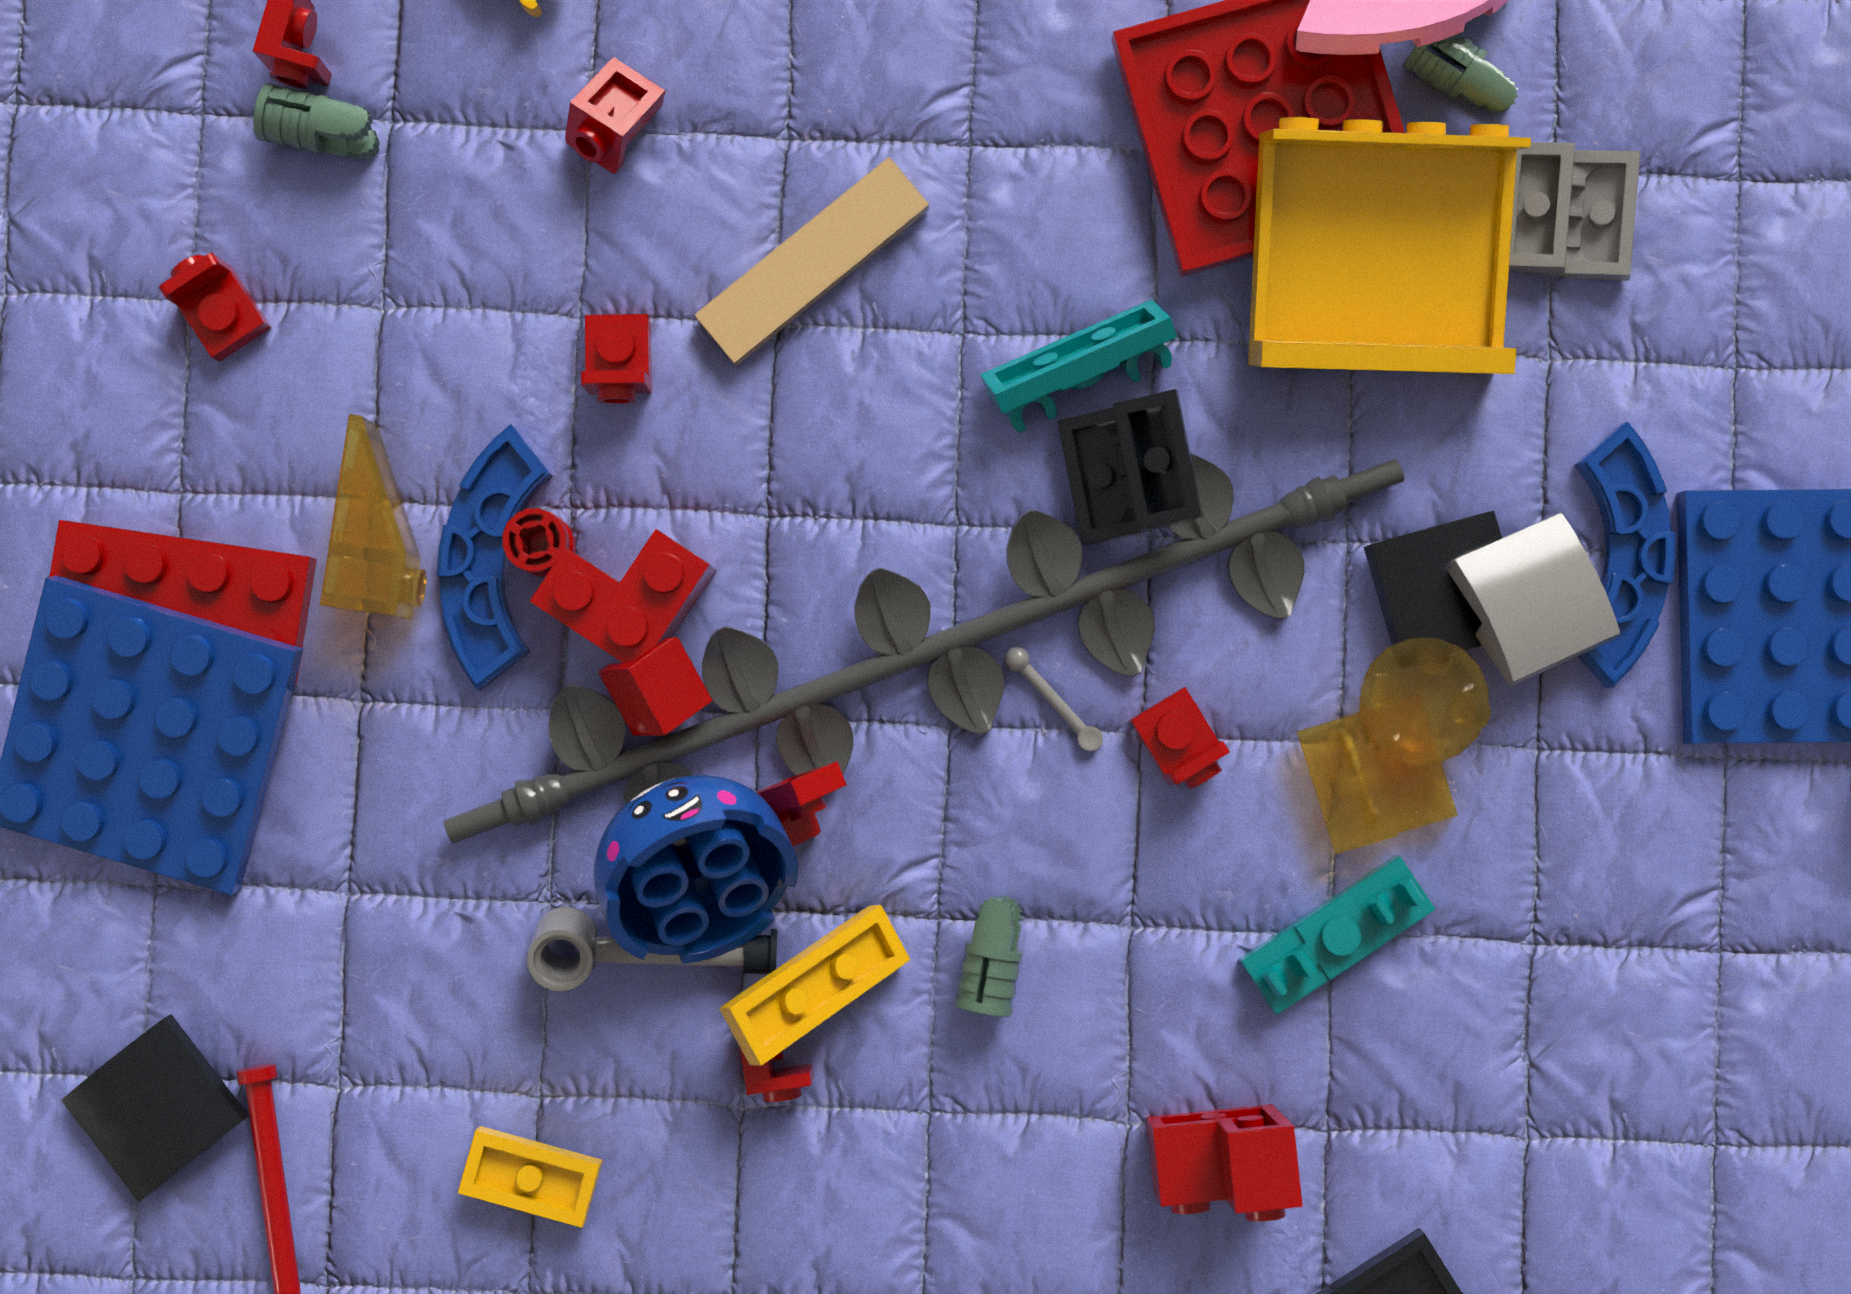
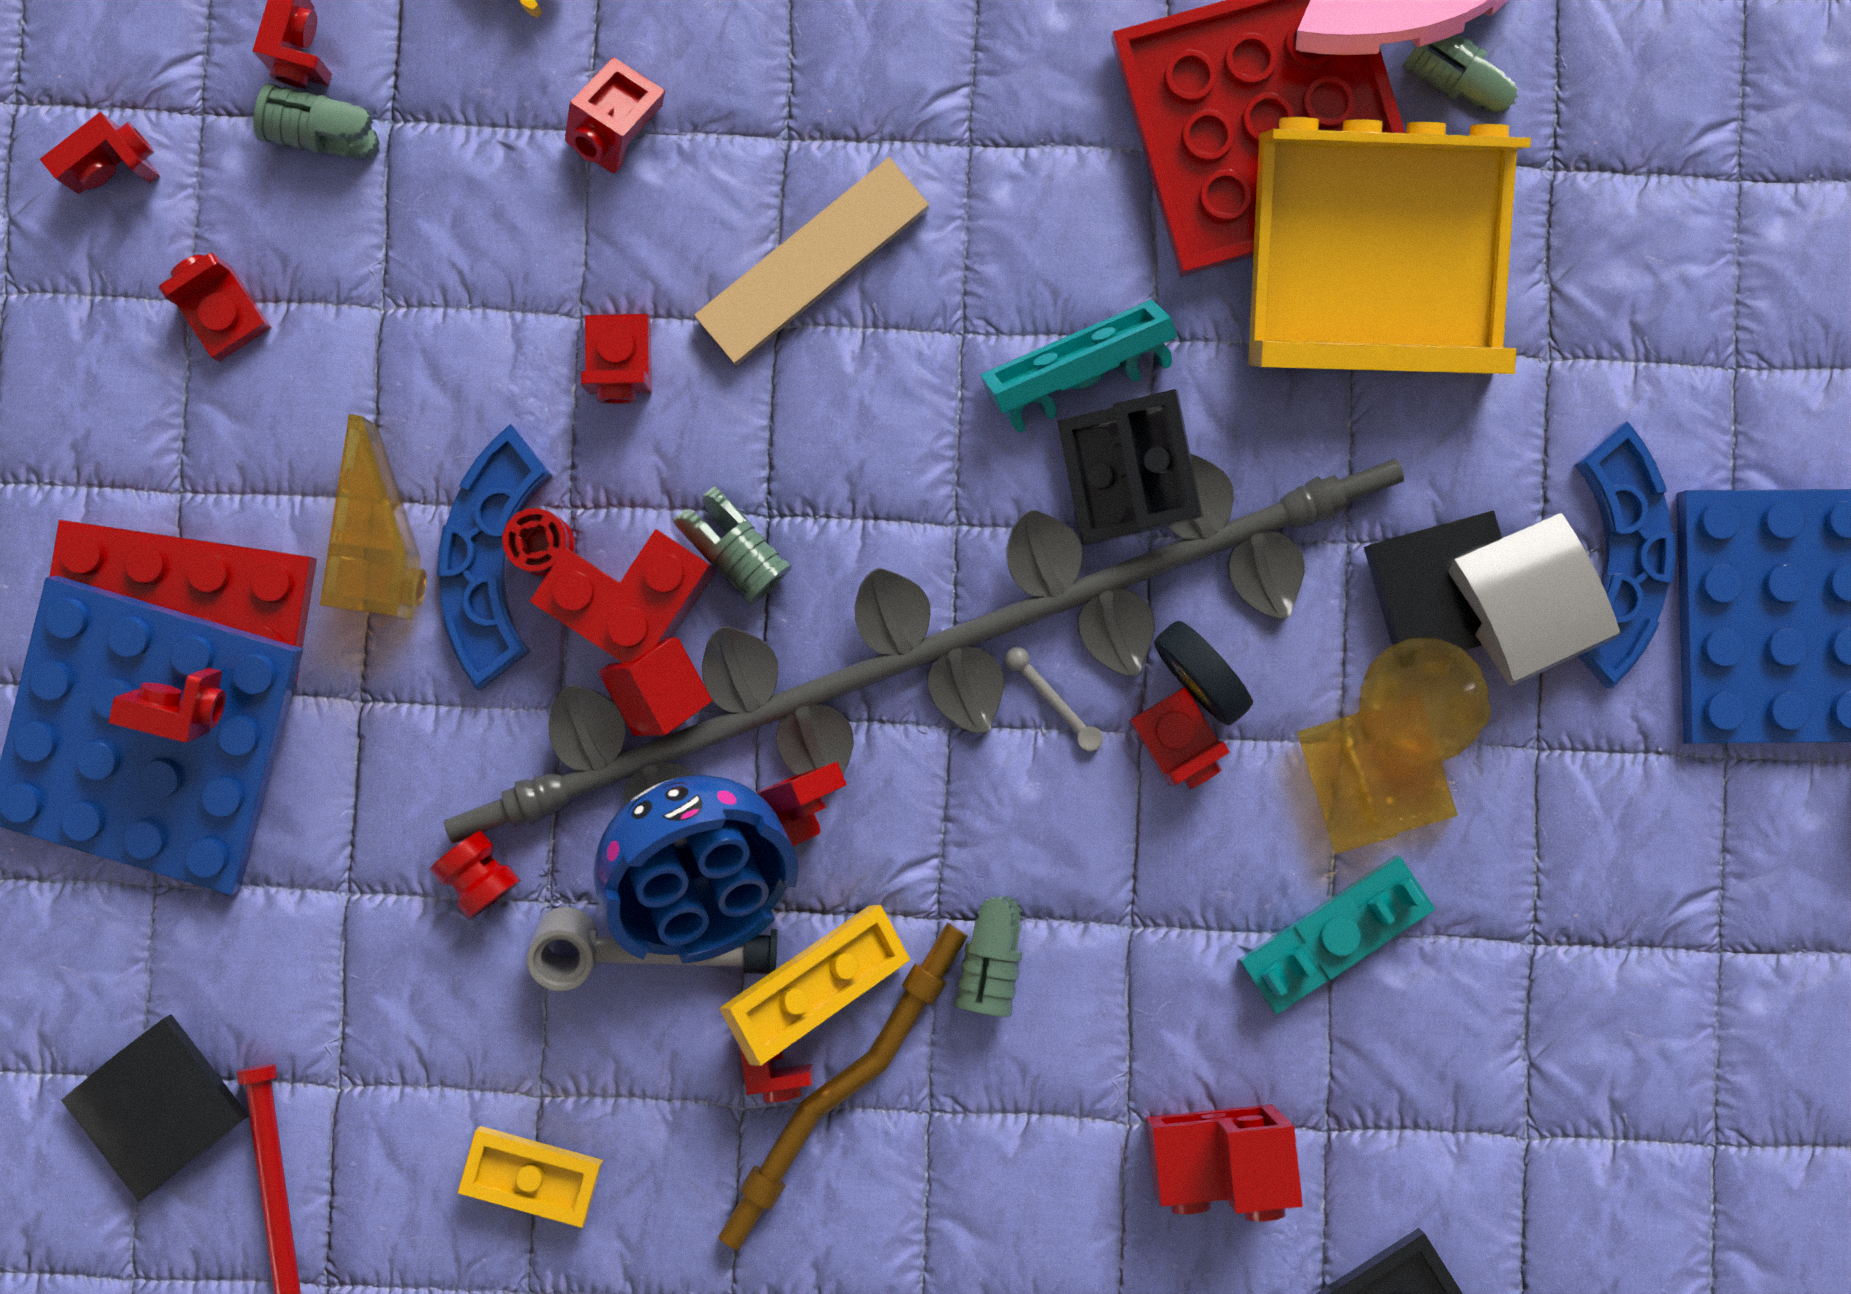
light grey slope [1509,142,1640,281] -> none
none -> red bracket [40,112,160,194]
none -> red bracket [108,668,226,743]
none -> red wheel [429,830,521,920]
none -> sand green hinge [672,486,792,605]
none -> pearl gold bar [718,923,968,1250]
none -> black bush [1154,621,1253,726]

